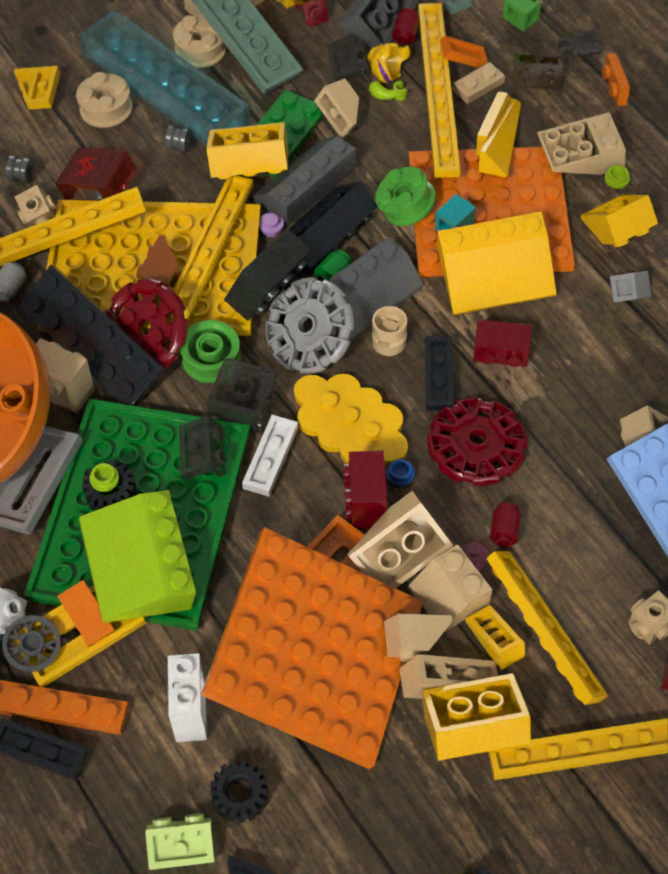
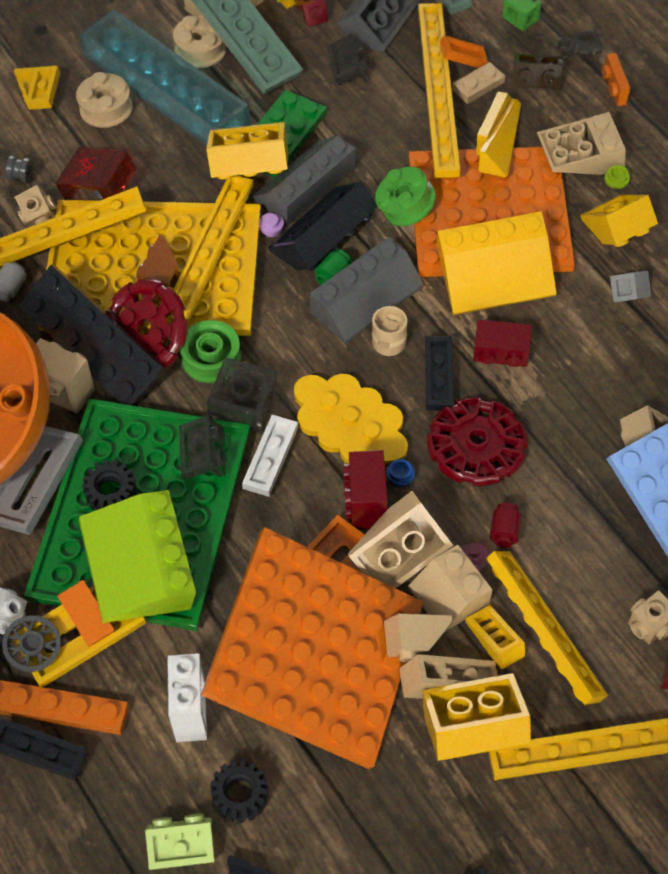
lime plate [89,463,119,492] -> none
dark grey wheel [165,125,192,152] -> none
pearl dark grey brick [224,229,312,321] -> none
light grey plate [265,277,354,374] -> none
tan slope [314,79,359,139] -> none
yellow hair [367,43,410,83] -> none
lime arm [369,81,407,101] -> none
dark red brick [392,8,419,45] -> none
teal brick [435,194,476,231] -> none

